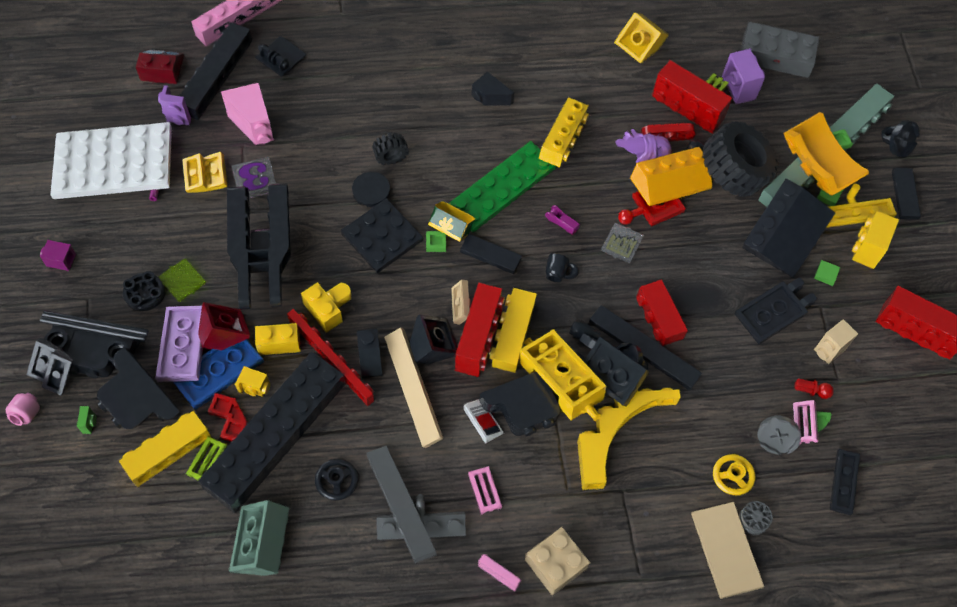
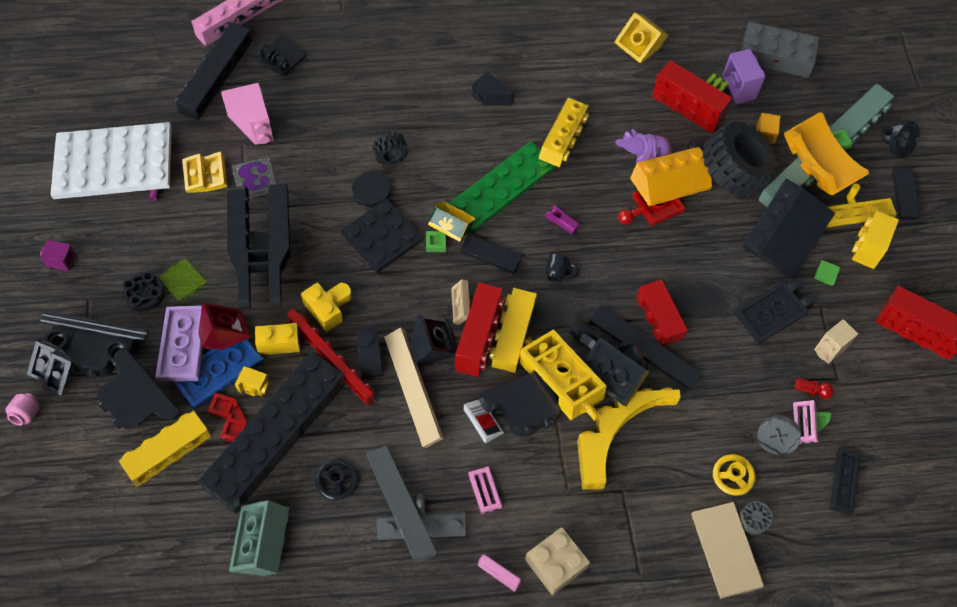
bright green plate [77,406,96,434] -> none
dark red slope [136,50,184,84] -> none
medium lavender bracket [158,85,191,125] -> none
lime tile [186,436,228,480] -> none
piece [601,223,644,263] -> none
red beam [641,123,695,141] -> none
bright green tile [817,189,843,206] -> none
none -> light orange brick [757,113,780,145]

